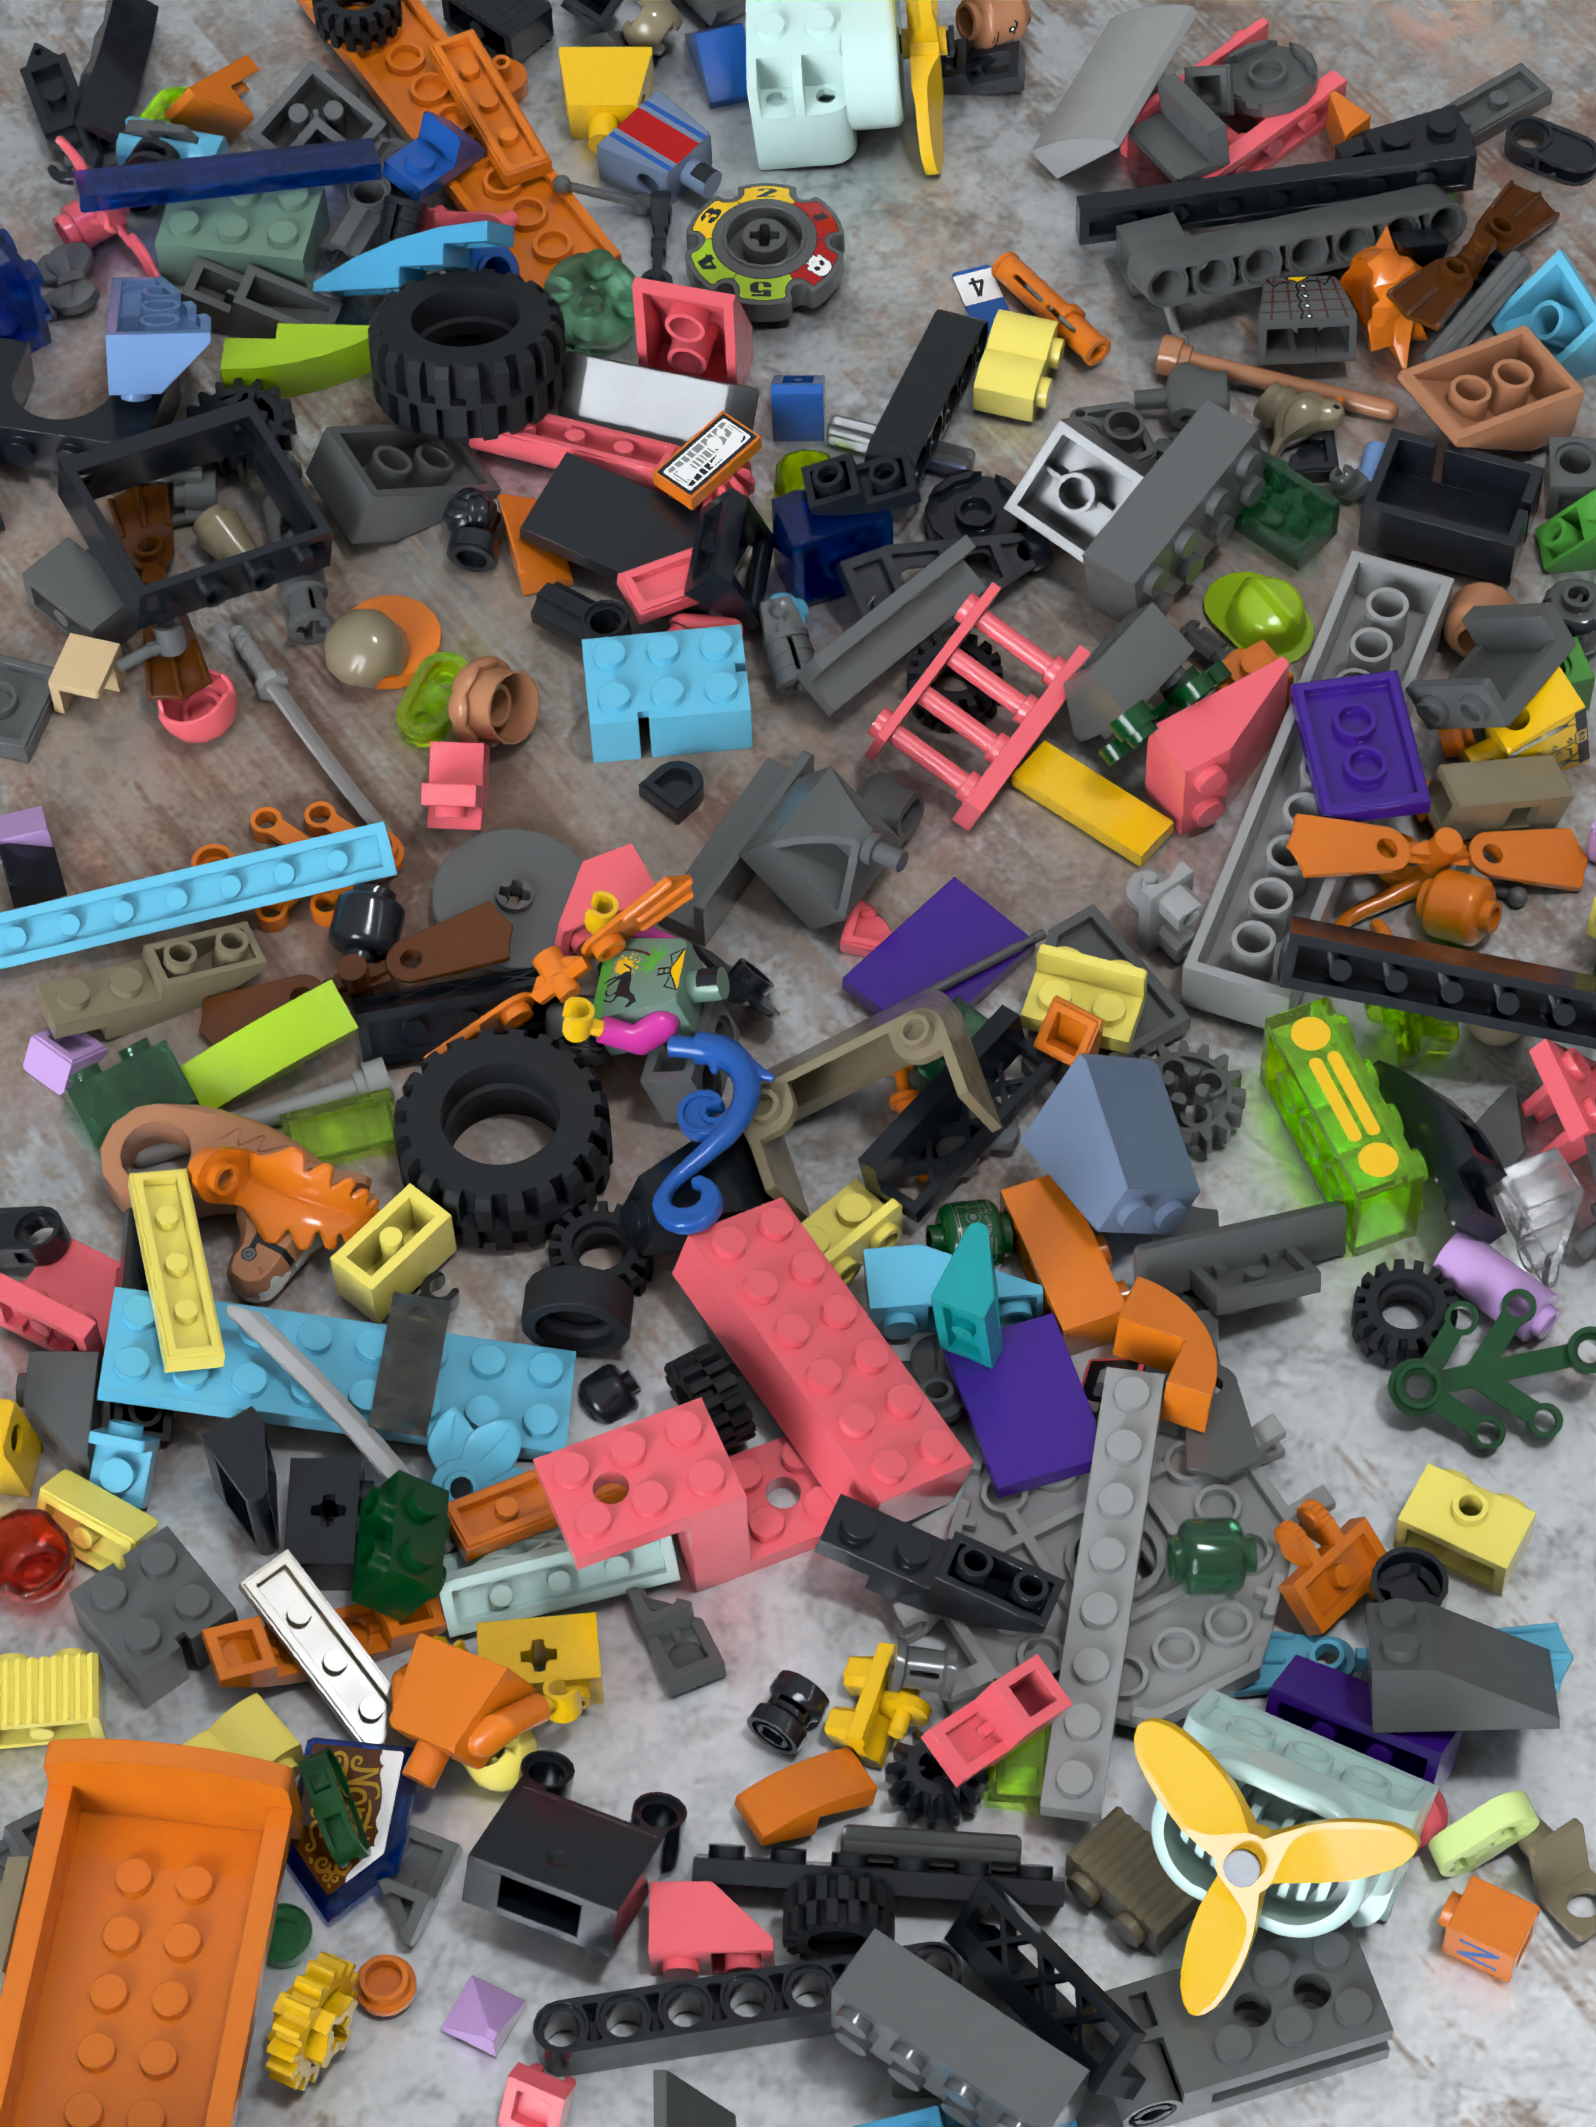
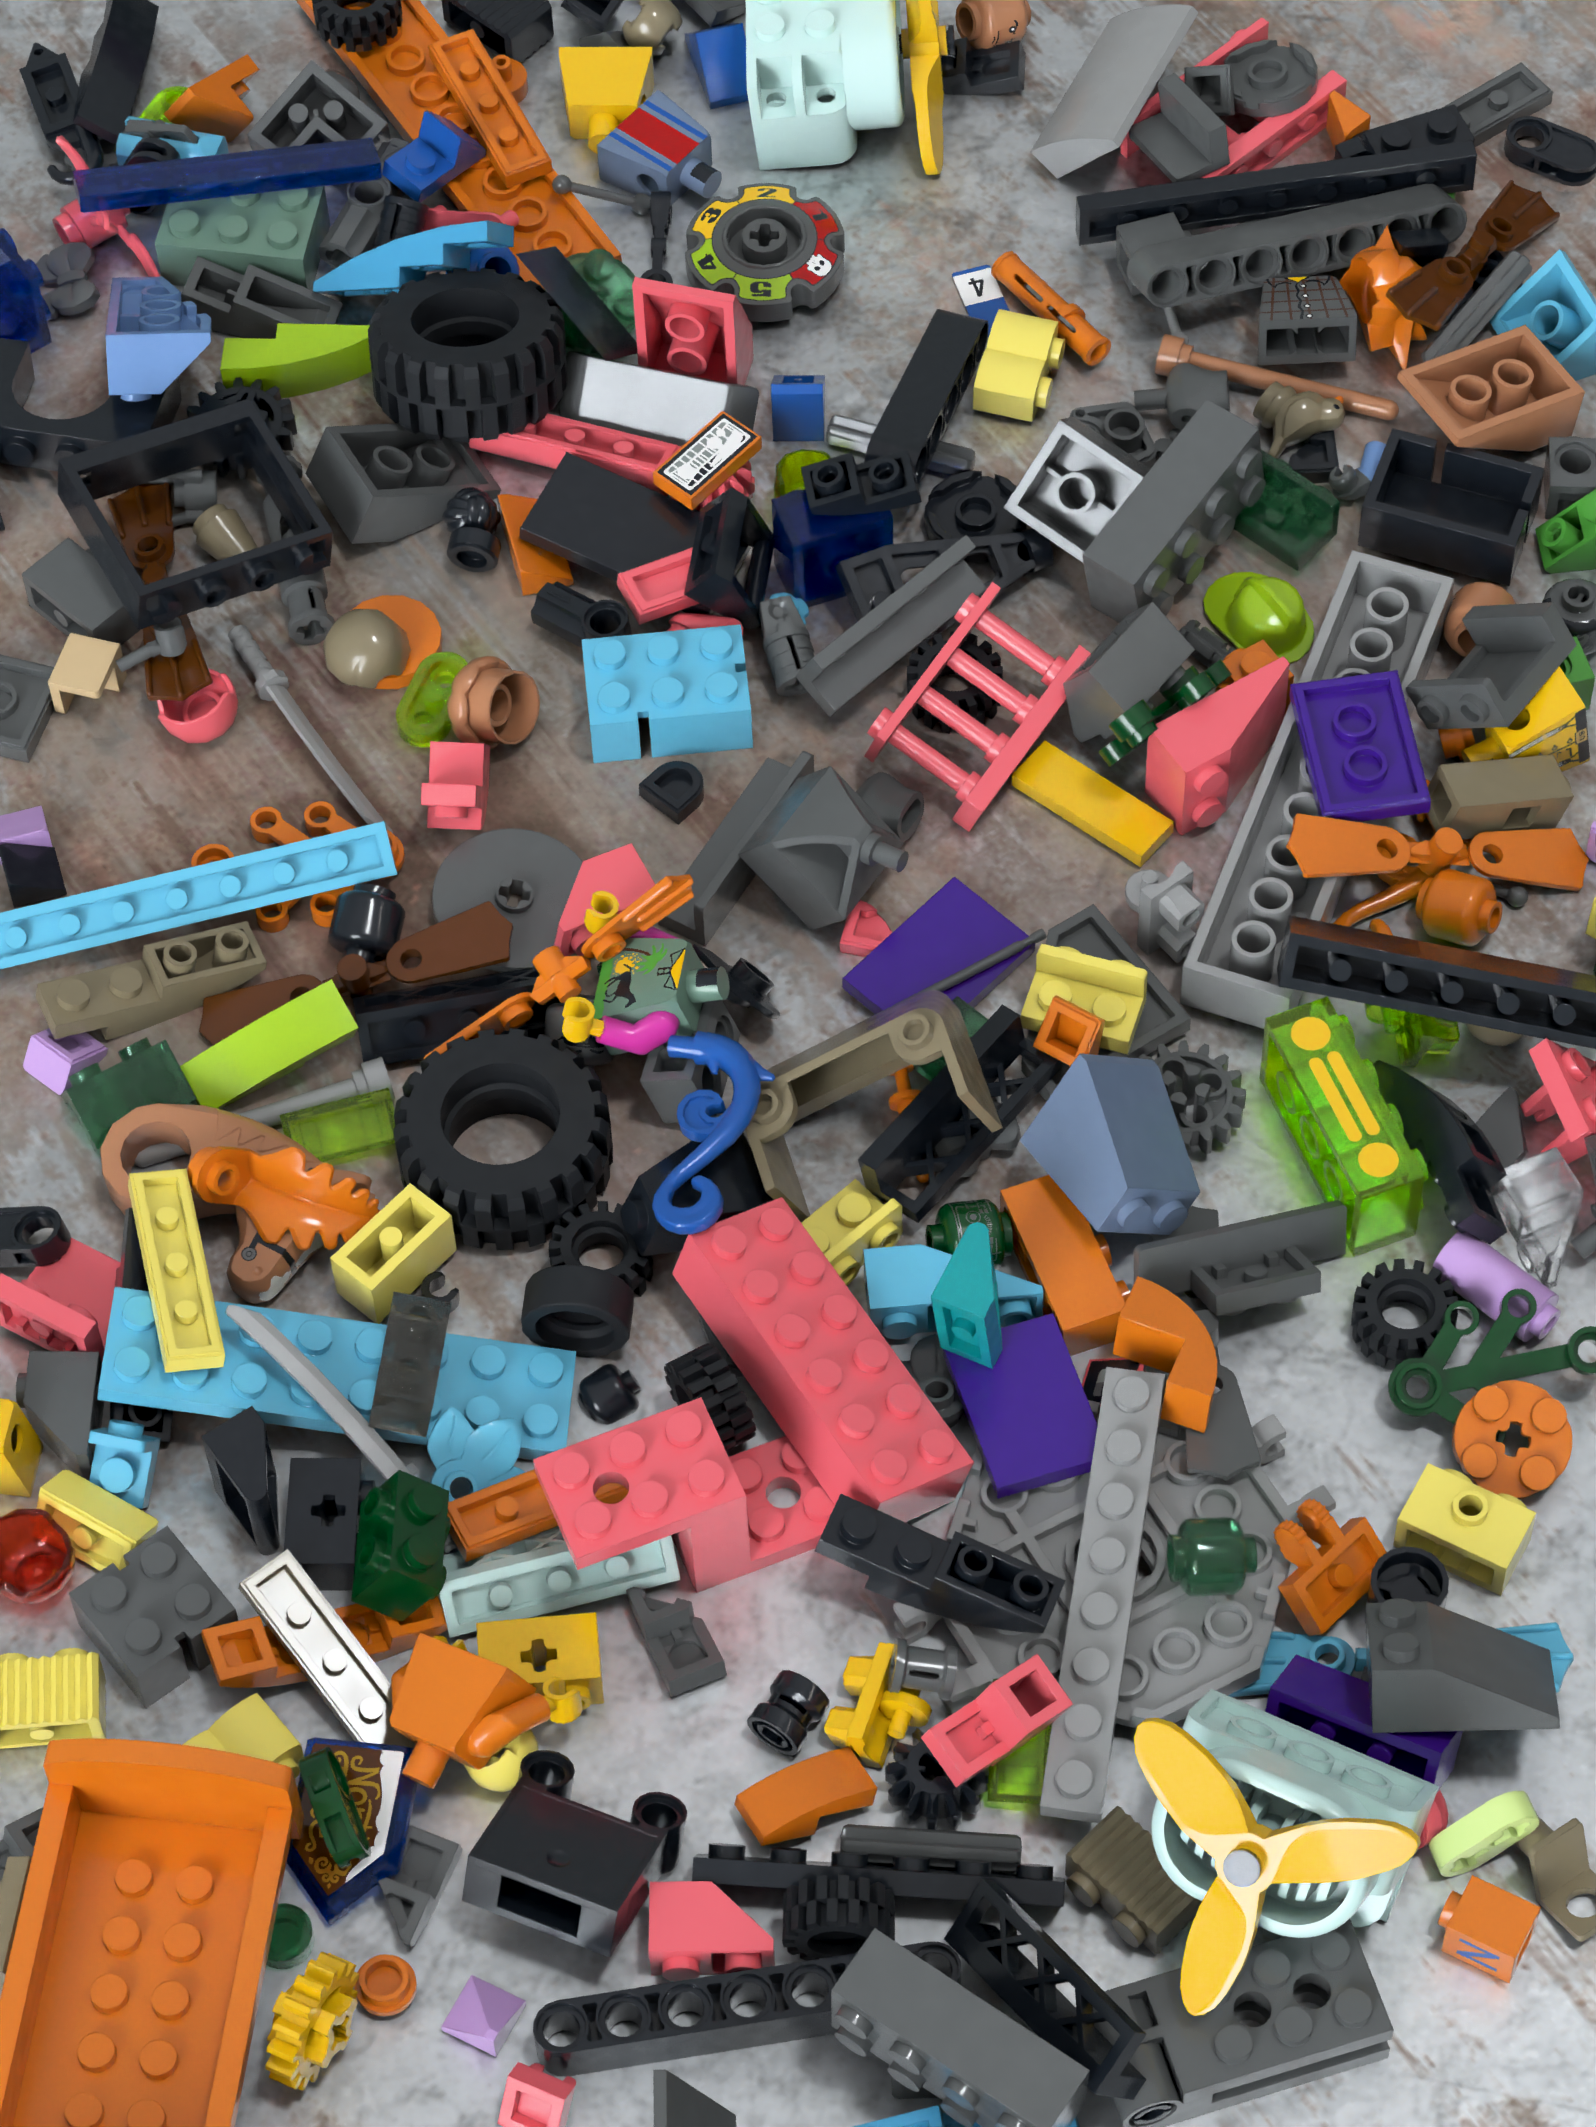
none -> black sticker [516,246,637,361]
none -> orange plate [1452,1380,1572,1499]

